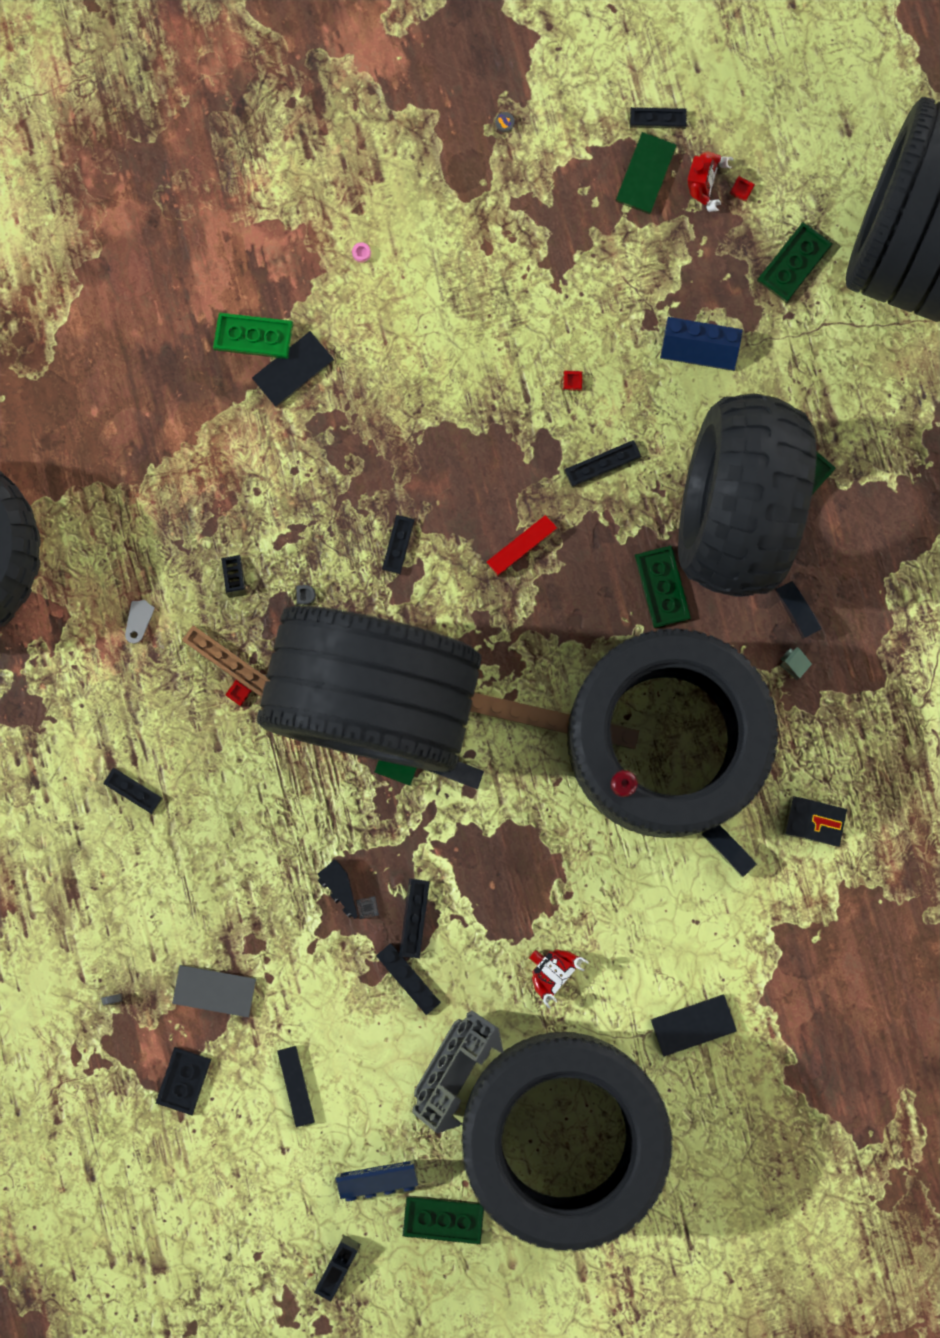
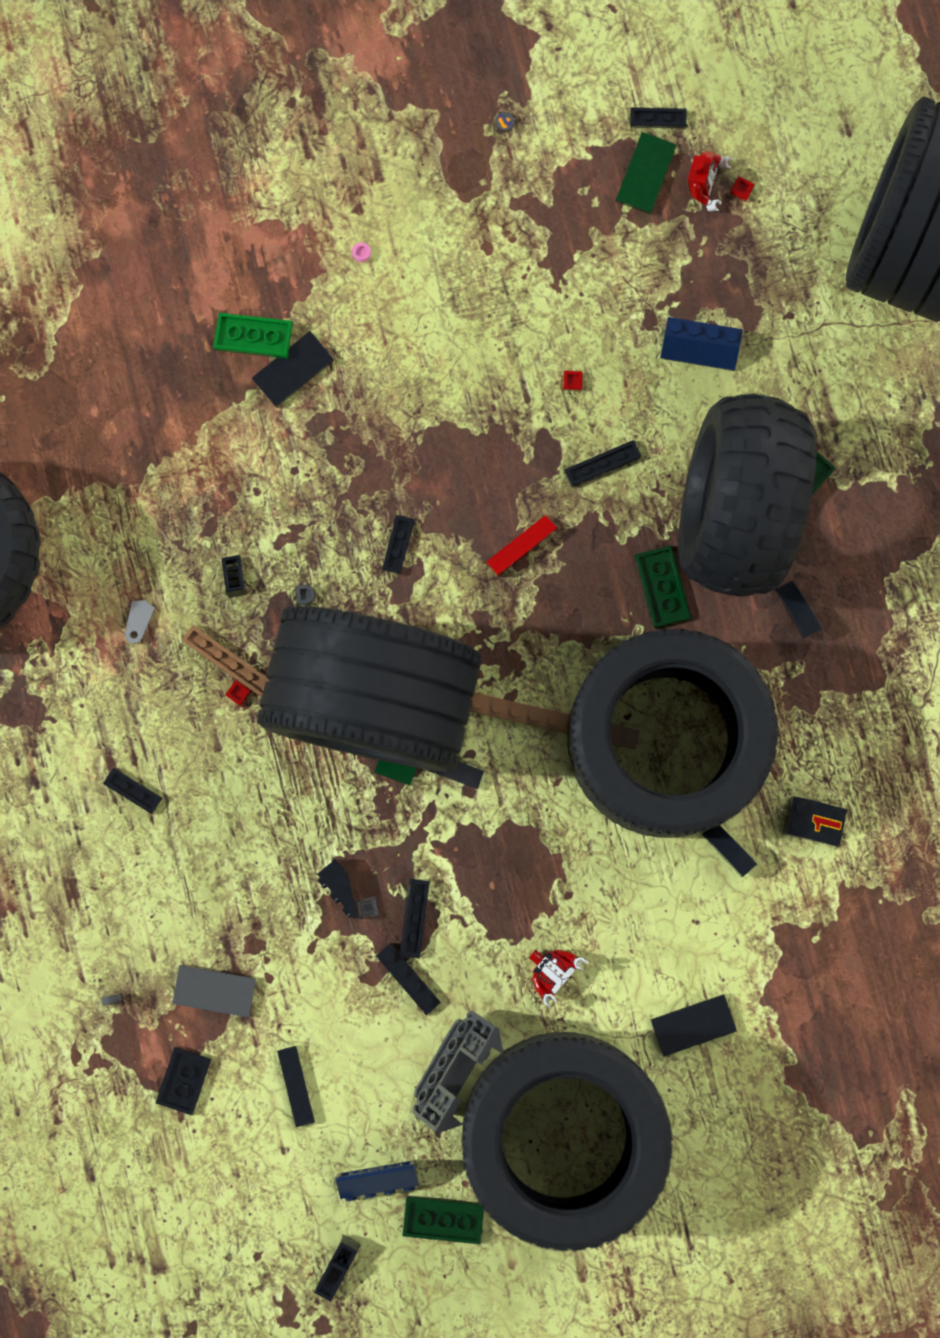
dark red head [611,770,638,797] -> none
dark green tile [757,222,833,303] -> none
sand green slope [779,647,812,680] -> none

